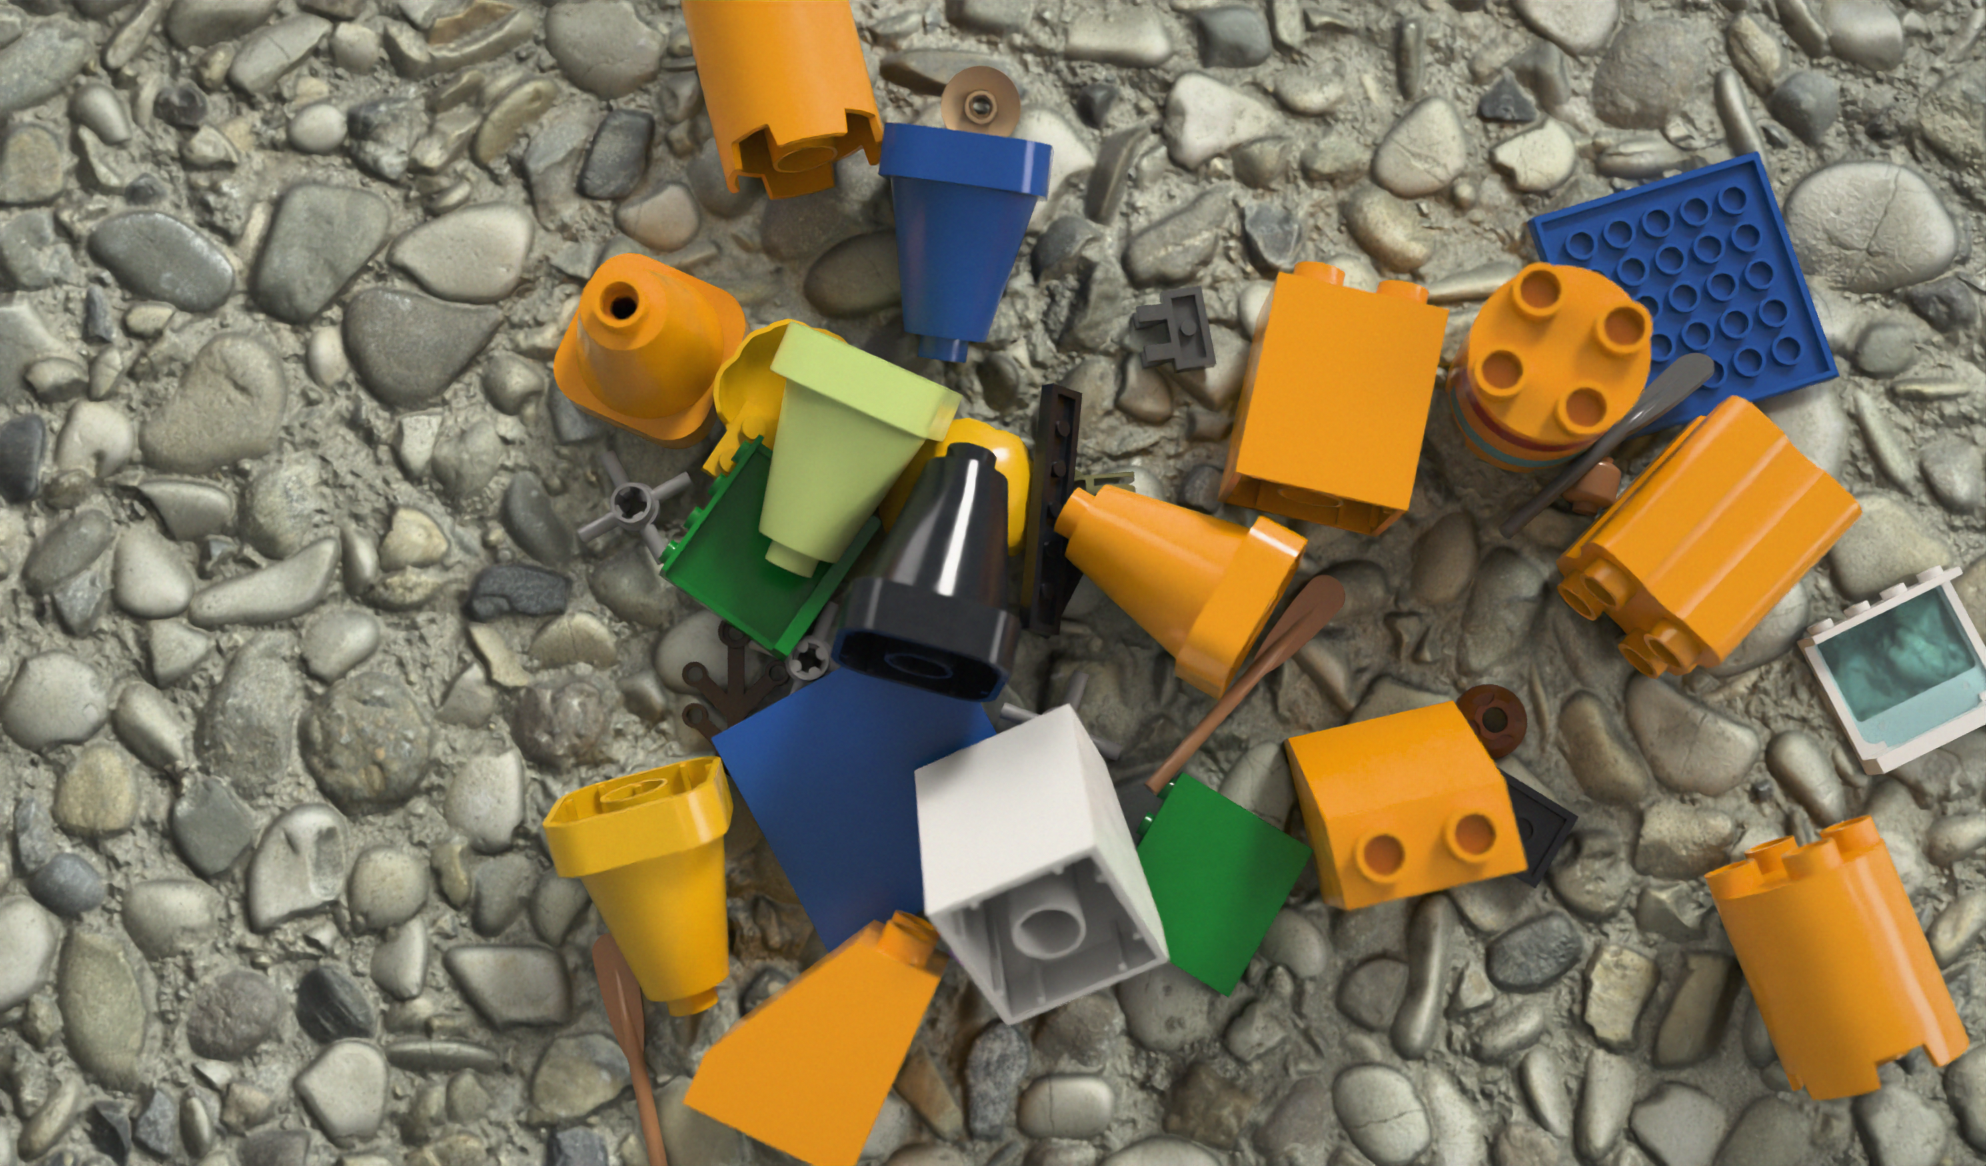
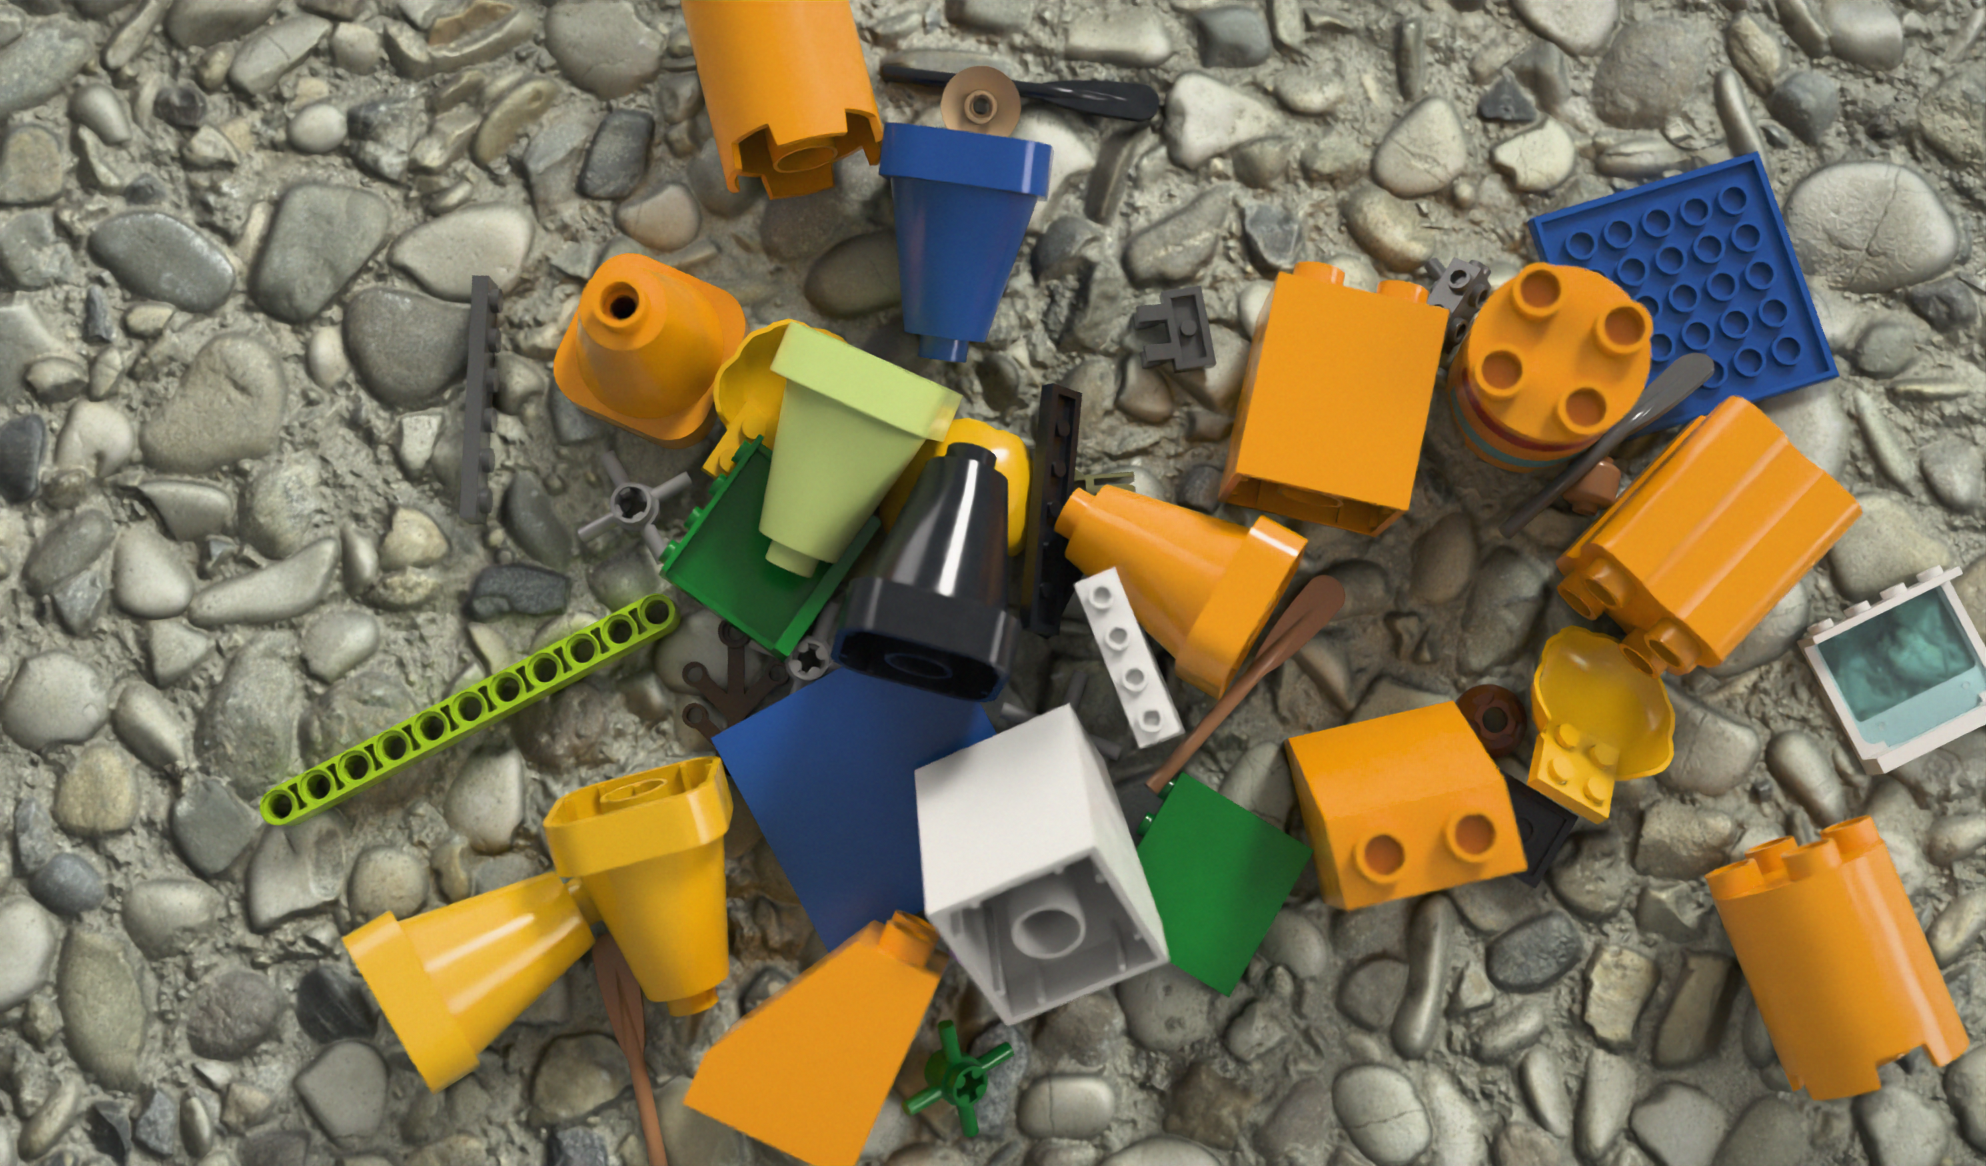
none -> lime beam [259,593,681,826]
none -> yellow cone [342,870,602,1095]
none -> dark grey plate [459,275,504,524]
none -> black piece [883,65,1159,122]
none -> green bar [901,1019,1014,1137]
none -> white panel [1074,567,1186,748]
none -> dark grey brick [1424,257,1491,354]
none -> yellow animal [1527,625,1675,825]

